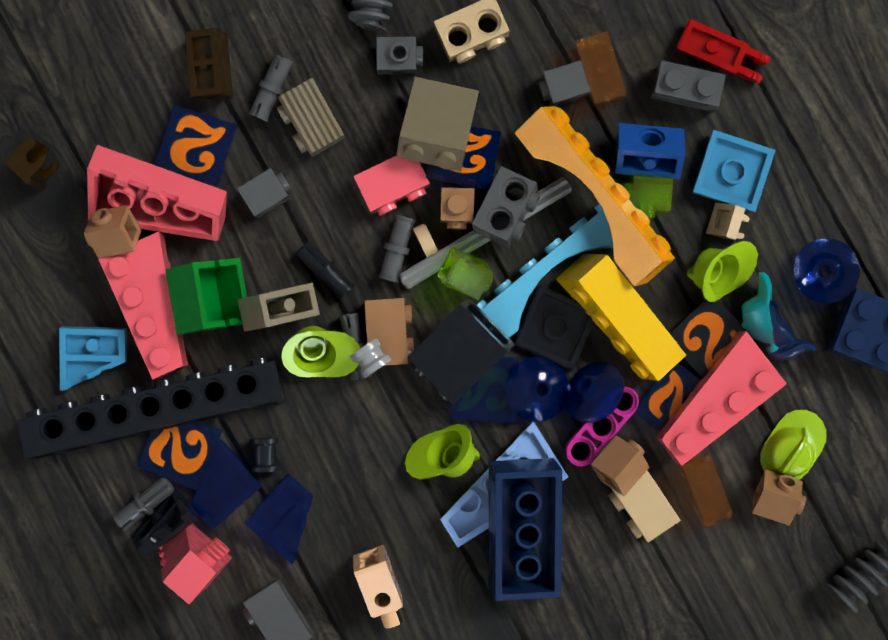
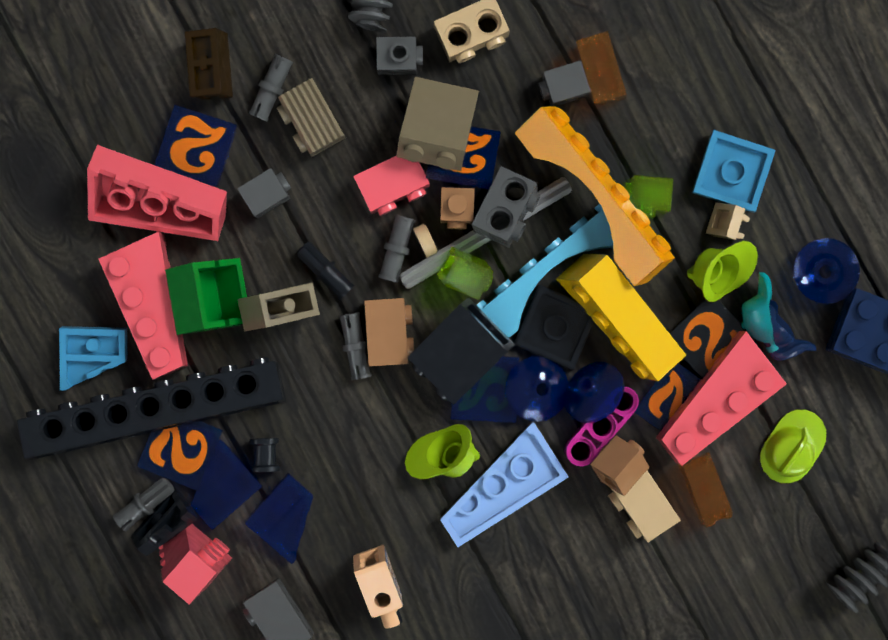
dark brown hinge [4,135,59,191] -> none
medium nougat brick [84,205,141,258] -> none
lime piece [281,326,360,378] -> none
light grey wheel [350,338,392,379] -> none
dark blue brick [488,458,562,601] -> none
blue brick [615,123,685,180] -> none
dark grey brick [650,60,726,112] -> none
red hinge [675,19,771,84] -> none
medium nougat brick [752,469,806,526] -> none

